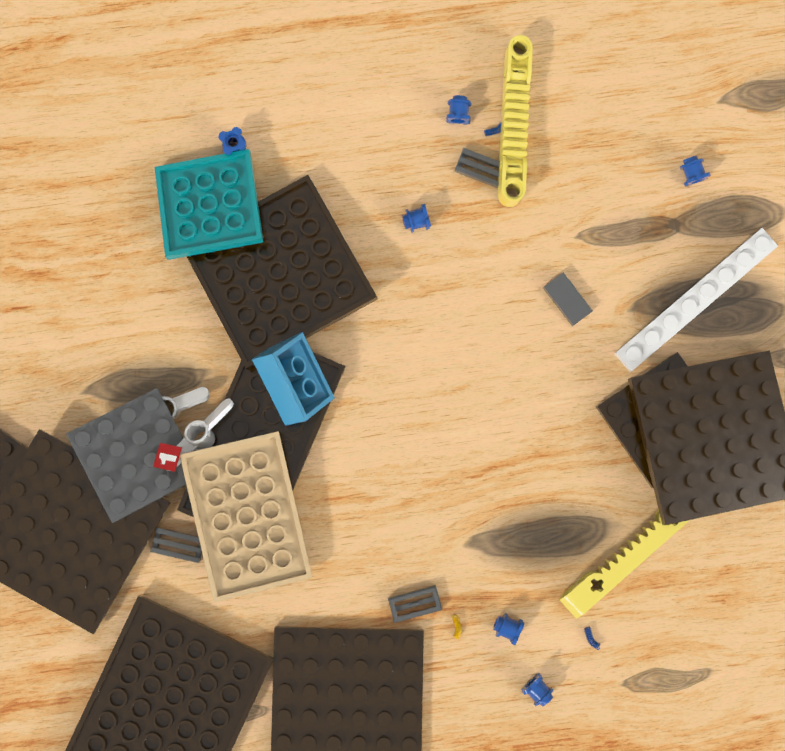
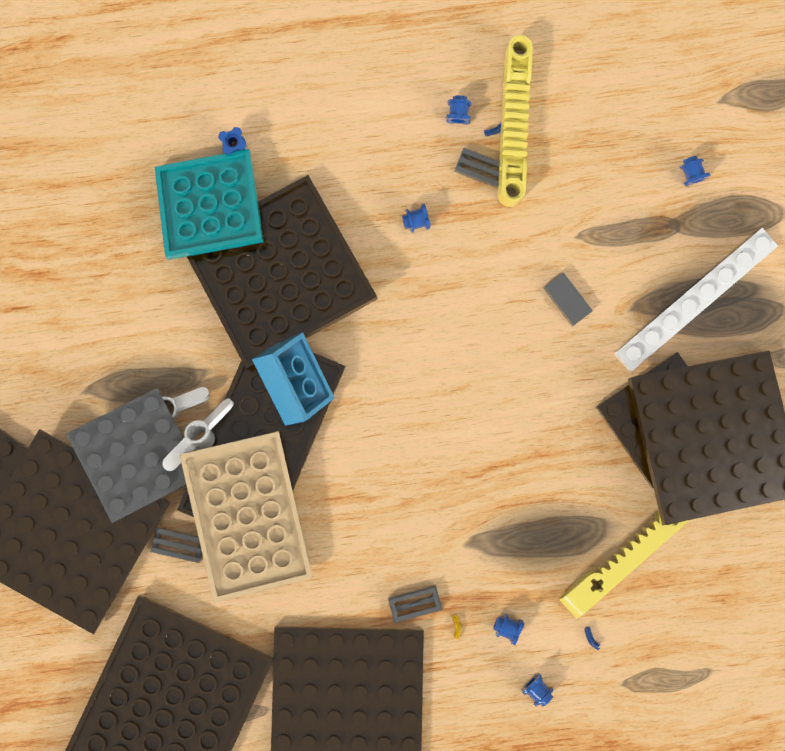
red sticker [153,443,182,472] -> none

